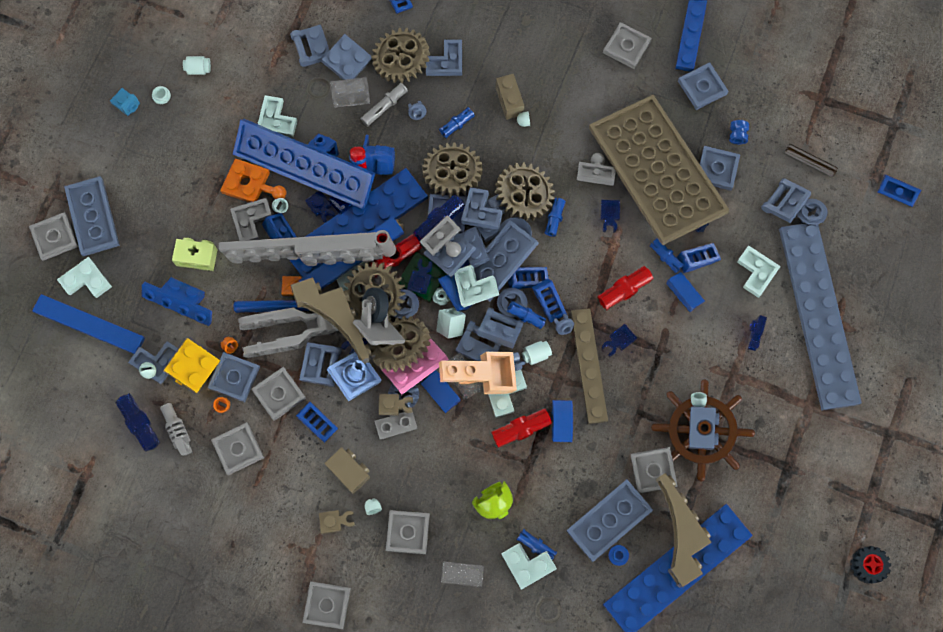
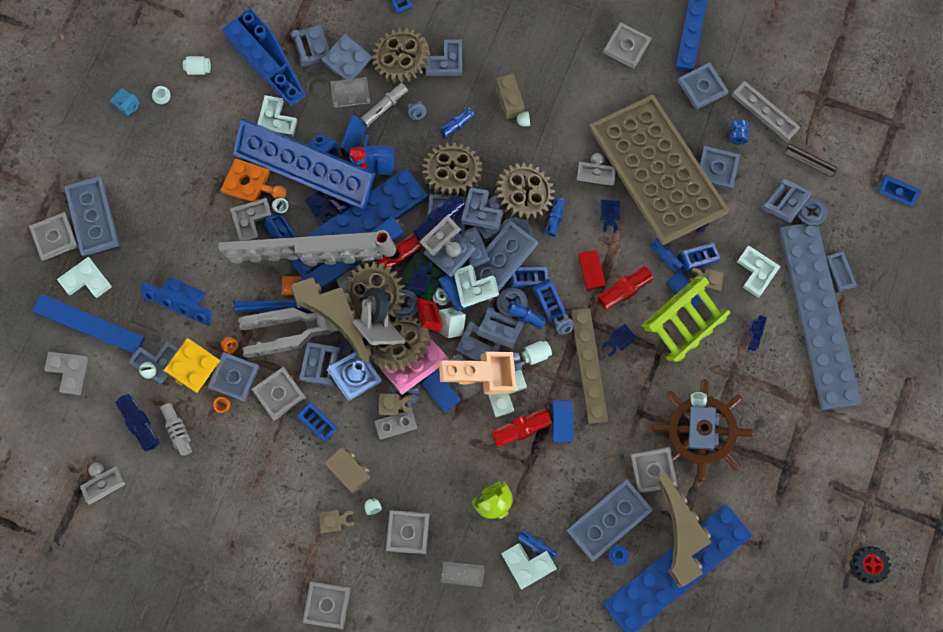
yellowish green brick [172,238,218,271] -> none
light grey plate [211,422,264,476] -> none
none -> light grey plate [44,352,89,396]
none -> light grey plate [80,462,126,505]
none -> blue wedge [222,8,306,107]
none -> blue slope [340,115,366,157]
none -> red tile [416,298,443,332]
none -> red tile [578,250,606,291]
none -> lime fence [641,276,731,362]
none -> dark tan plate [688,268,724,293]
none -> light grey plate [732,81,800,142]
none -> sand blue tile [826,251,857,292]

